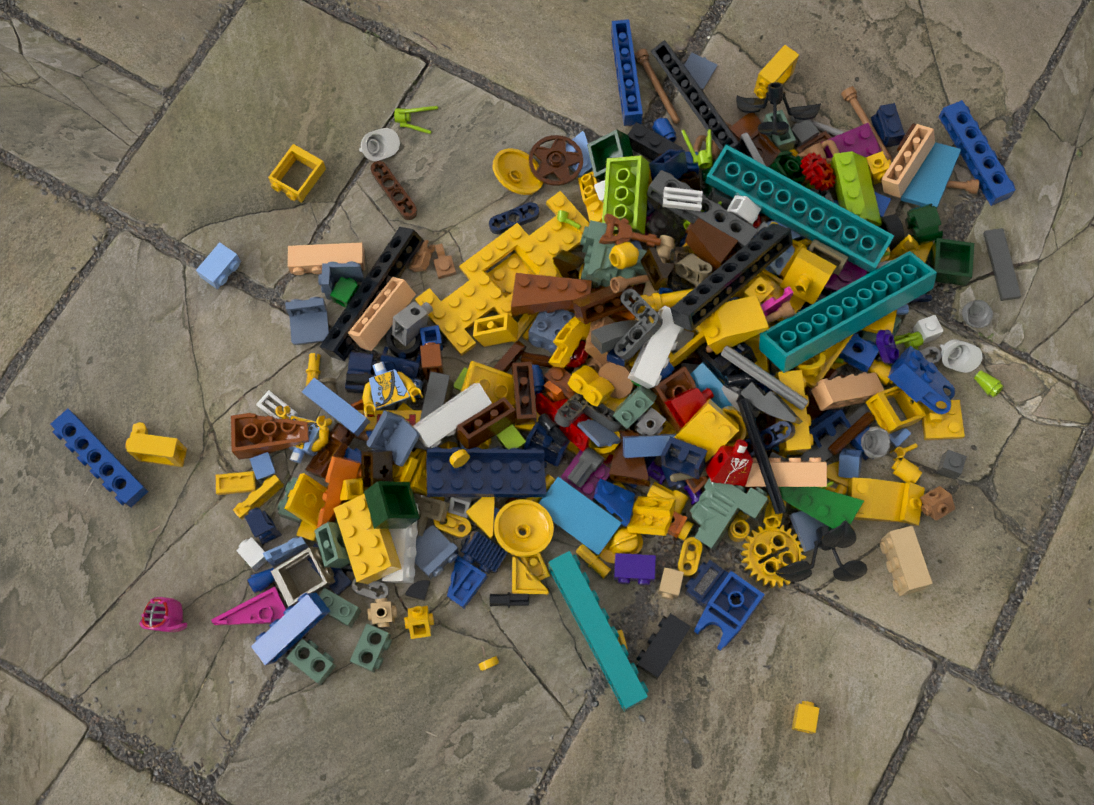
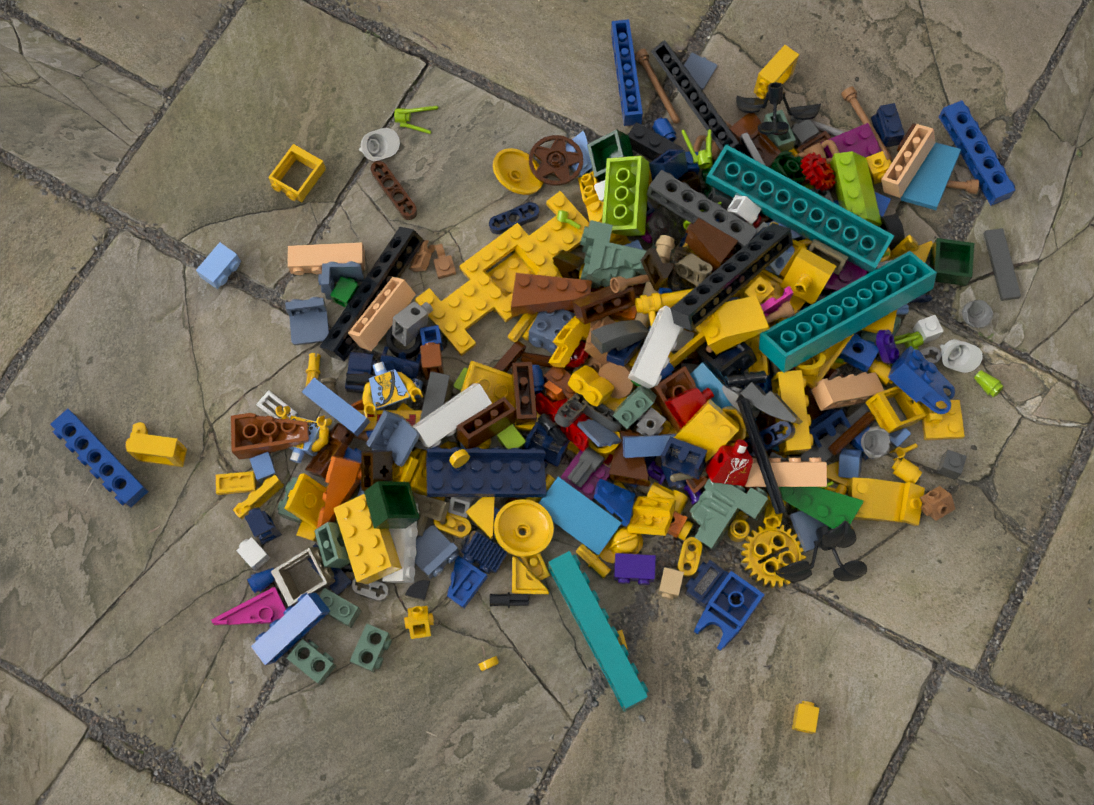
dark pink piece [139,597,187,632] -> none
light blue wing [263,536,308,567] -> none
yellow slope [340,478,364,500] -> none
tan brick [367,598,397,628] -> none
yellow brick [473,313,519,347] -> none
dark orange piece [599,214,661,247] -> none
yellow head [609,242,639,270] -> none
dark grey beam [614,289,663,360] -> none
black brick [636,613,691,680] -> none
white tile [662,187,703,211] -> none
light grey axle [721,346,808,410] -> none
tan brick [880,526,933,596] -> none
dark green brick [905,203,943,245] -> none

